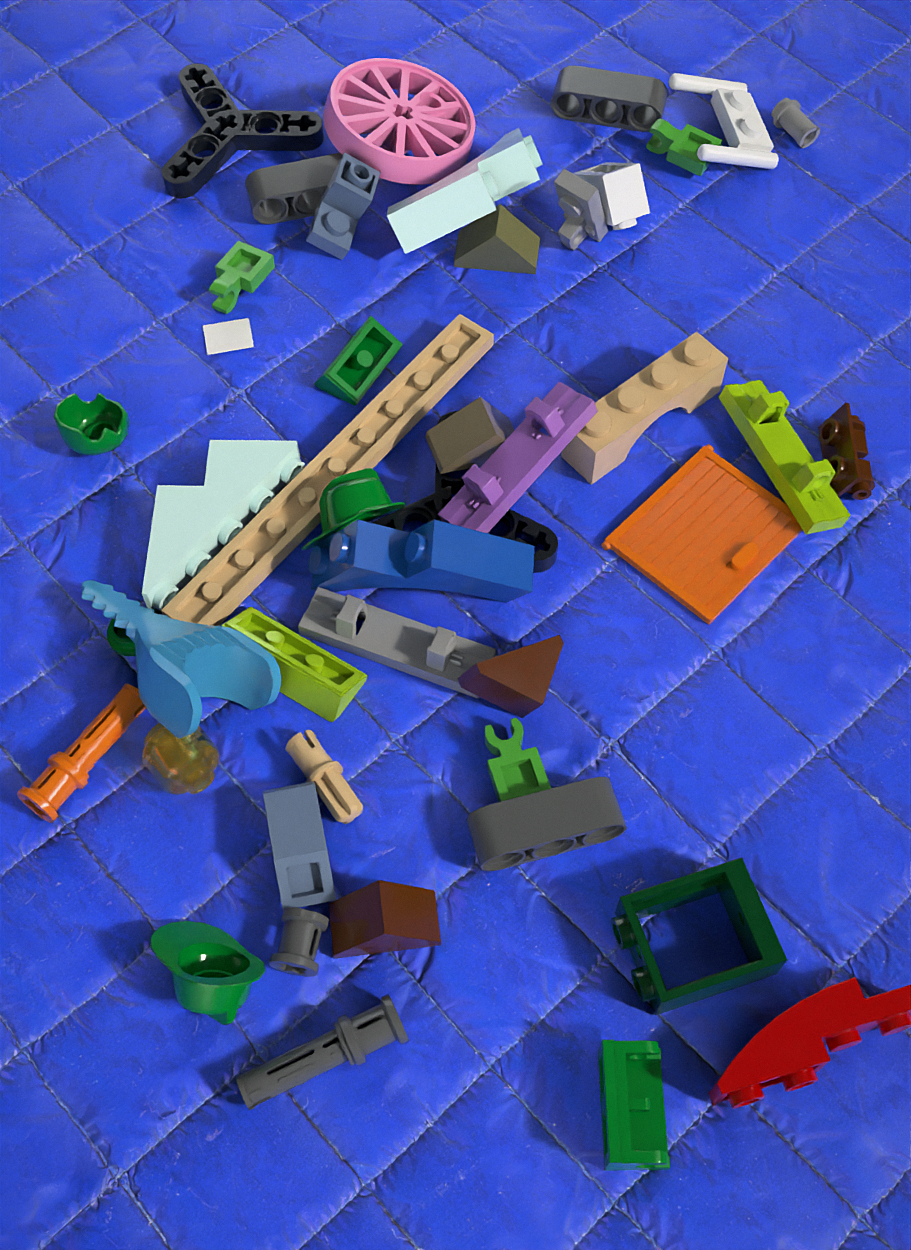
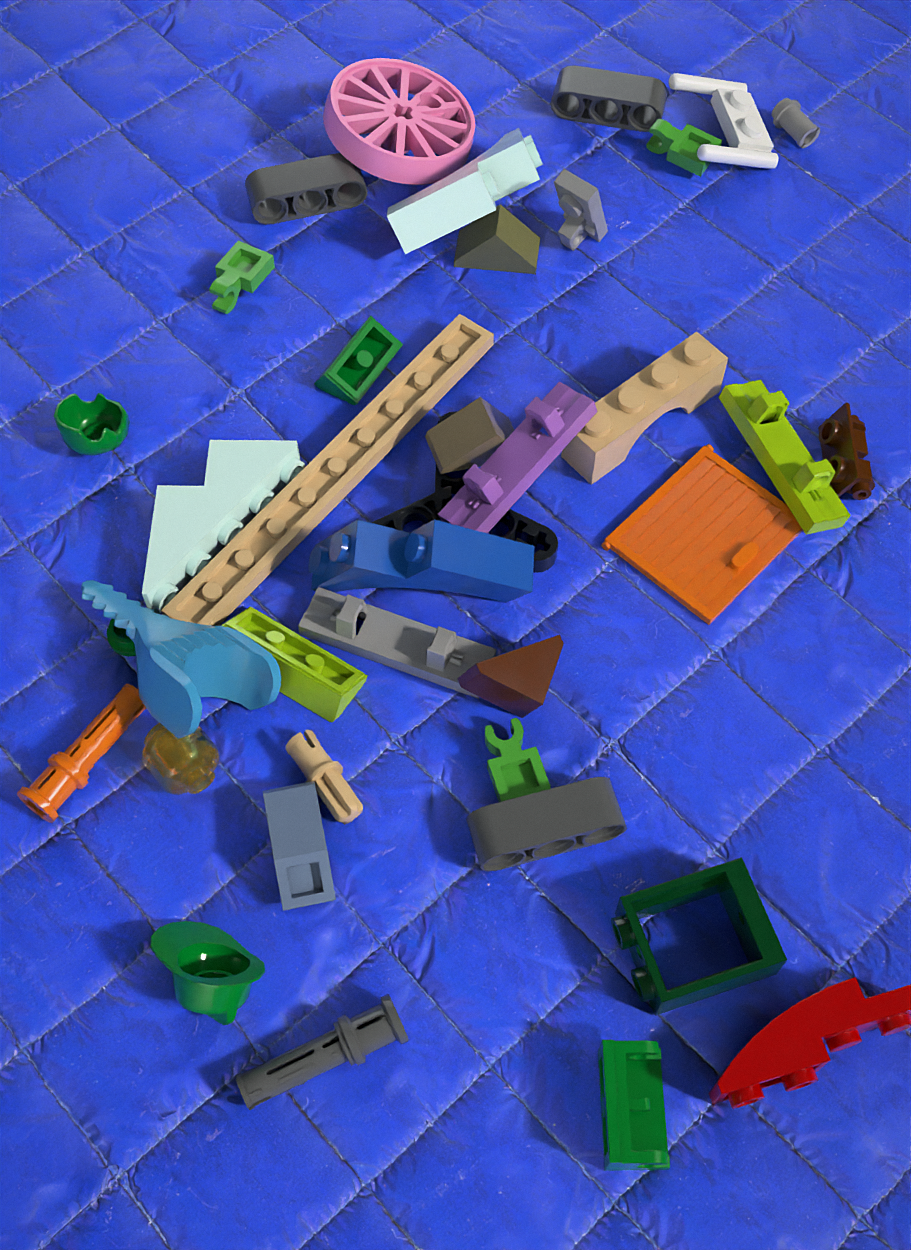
black piece [162,63,324,198] -> none
white sticker [203,318,254,355] -> none
dark grey bush [269,908,329,977] -> none
green piece [301,468,406,551] -> none
sand blue slope [306,152,381,260] -> none
reddish brown slope [329,880,441,959] -> none
white arch [572,162,650,230] -> none

